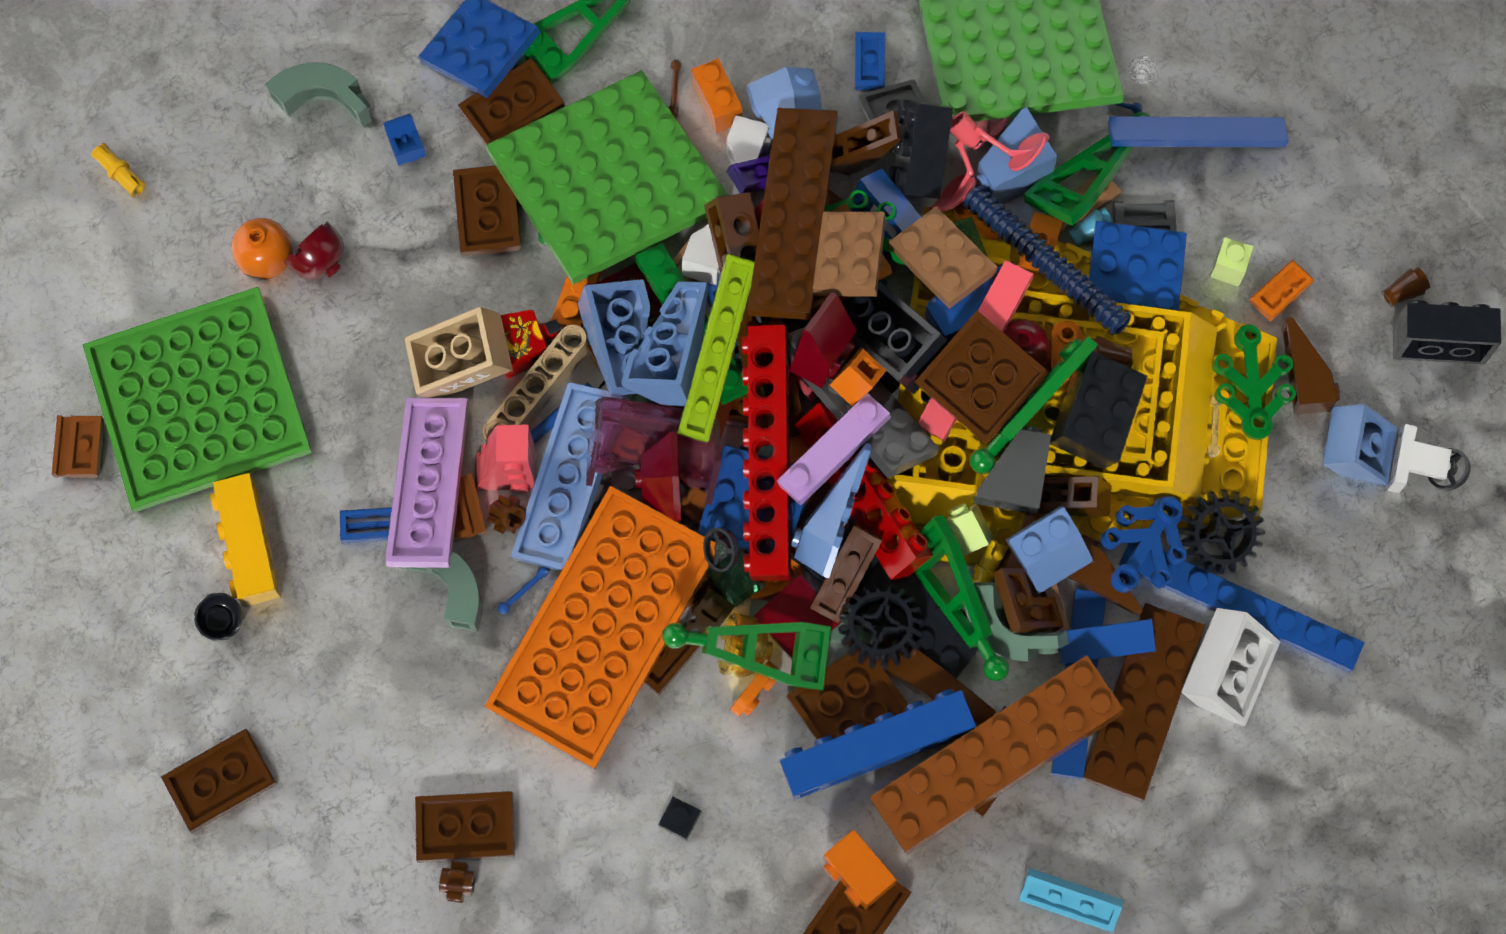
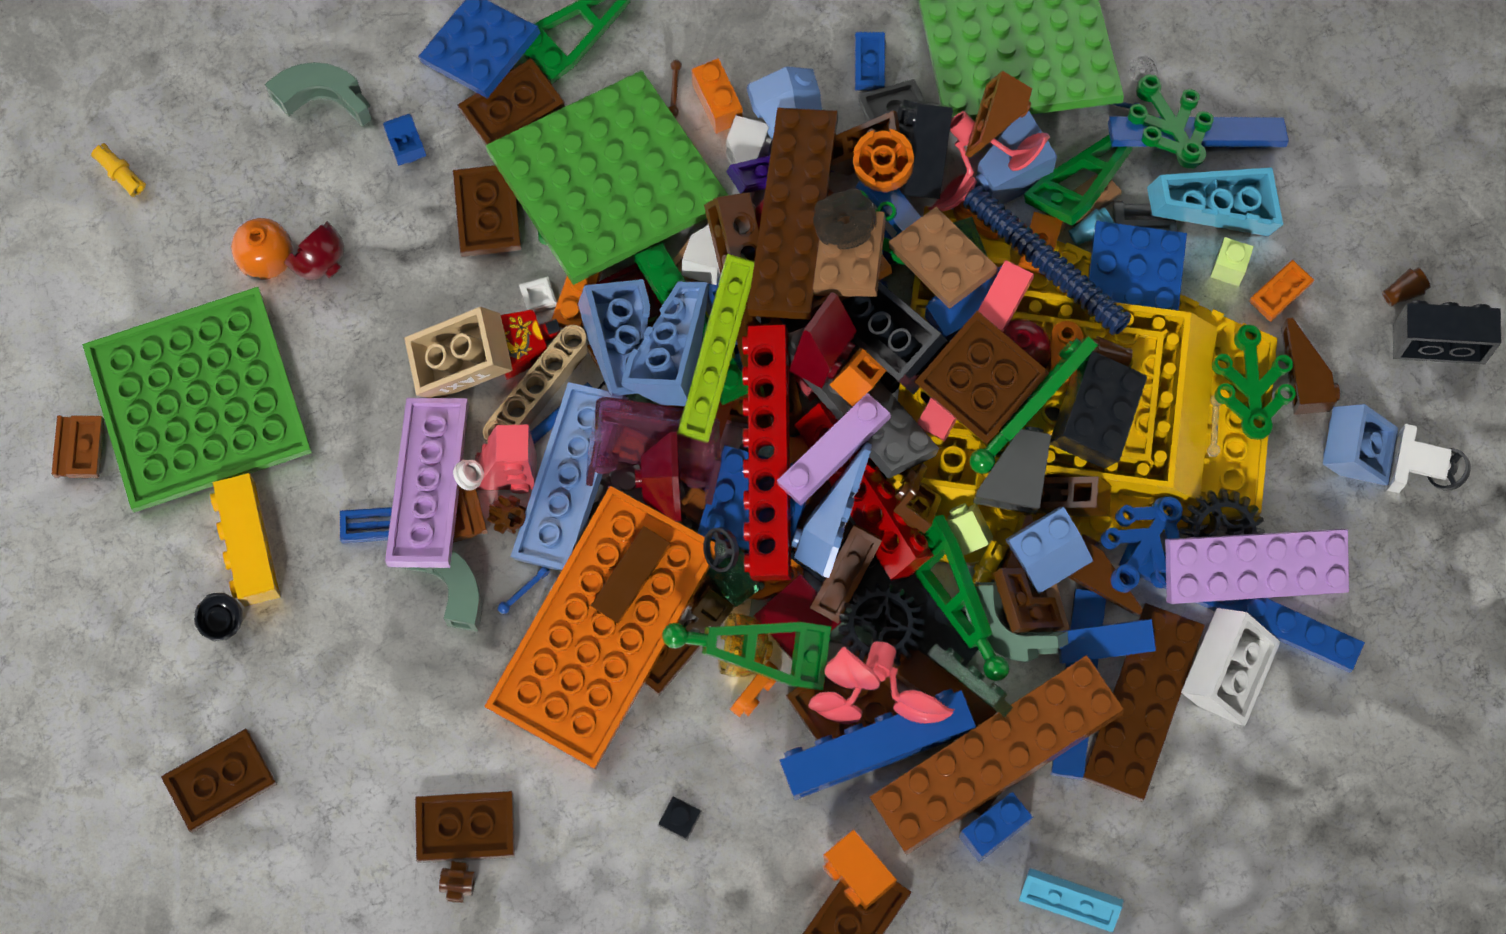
none -> white plate [453,460,484,491]
none -> white tile [519,276,557,313]
none -> reddish brown tile [591,526,671,624]
none -> coral plant [808,642,954,724]
none -> clear smoke plate [813,188,877,250]
none -> orange cylinder [853,129,915,192]
none -> reddish brown bracket [893,463,942,533]
none -> clear green plate [927,644,1013,717]
none -> blue brick [959,792,1033,863]
none -> dark orange slope [965,71,1033,158]
none -> green plant [1128,75,1214,169]
none -> medium azure wedge [1147,167,1283,236]
none -> lavender plate [1165,529,1349,604]

